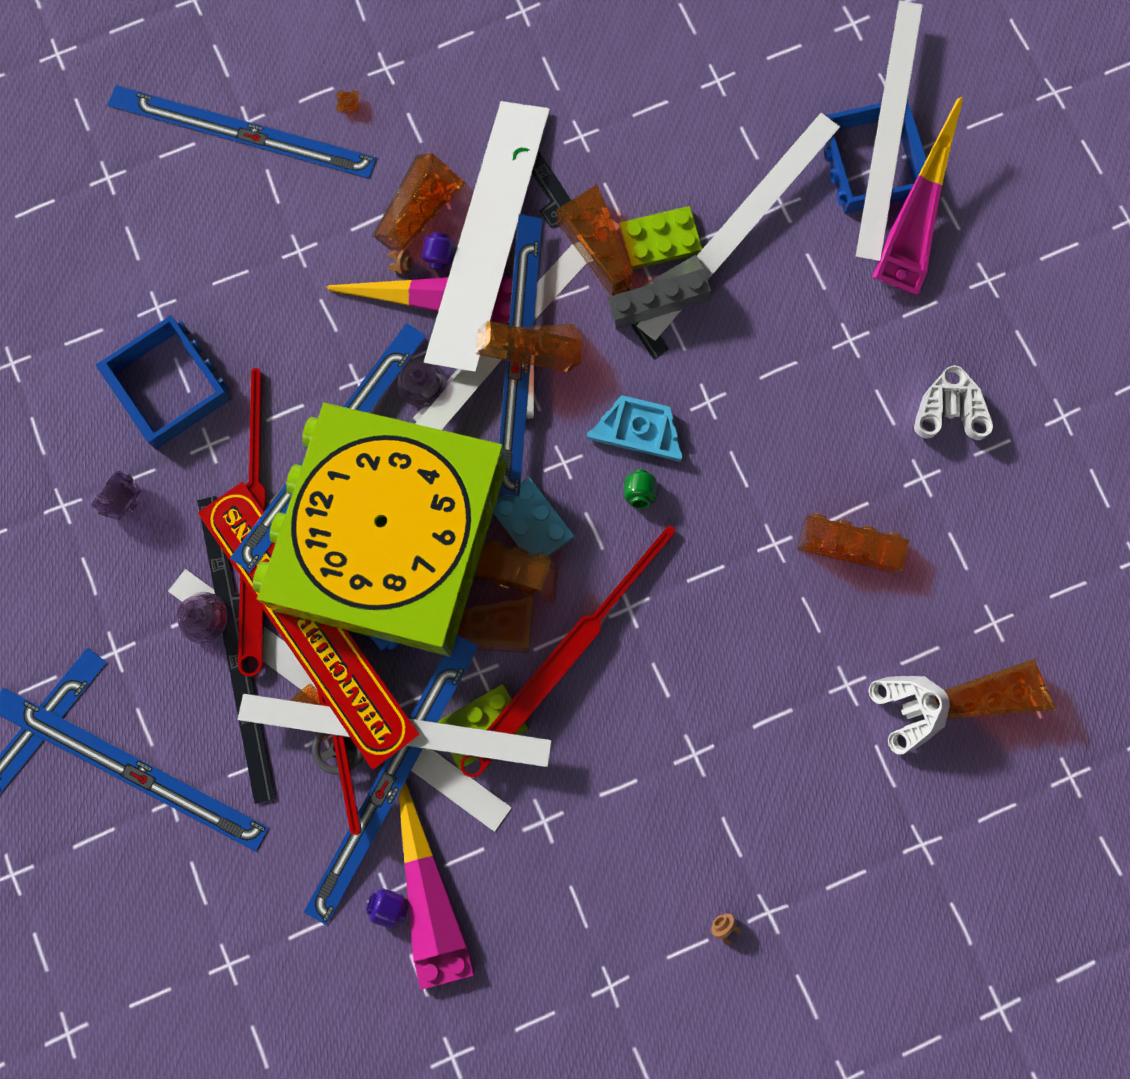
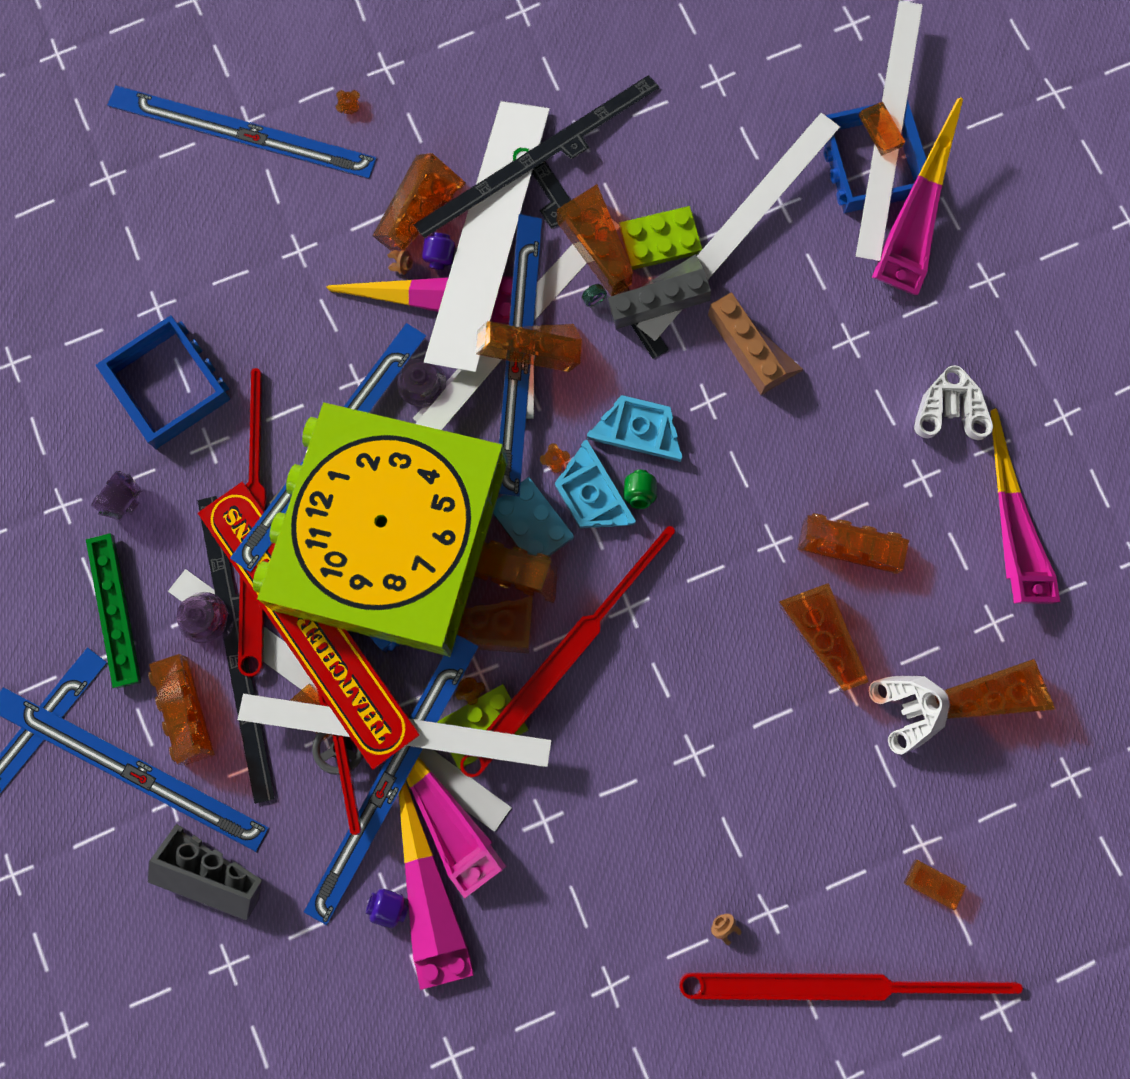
none -> green plate [85,533,142,689]
none -> clear orange wedge [148,654,215,766]
none -> dark grey wedge [148,823,262,921]
none -> dark pink plate [406,757,506,899]
none -> black sticker [413,75,660,238]
none -> clear orange plate [455,677,486,705]
none -> clear orange plate [540,443,570,473]
none -> medium azure wing [555,439,636,528]
none -> tile [582,284,607,307]
none -> red piece [679,972,1023,1000]
none -> medium nougat wedge [708,292,803,395]
none -> clear orange wedge [778,583,869,693]
none -> clear orange plate [859,101,905,156]
none -> clear orange plate [903,859,966,911]
none -> dark pink plate [990,408,1060,604]

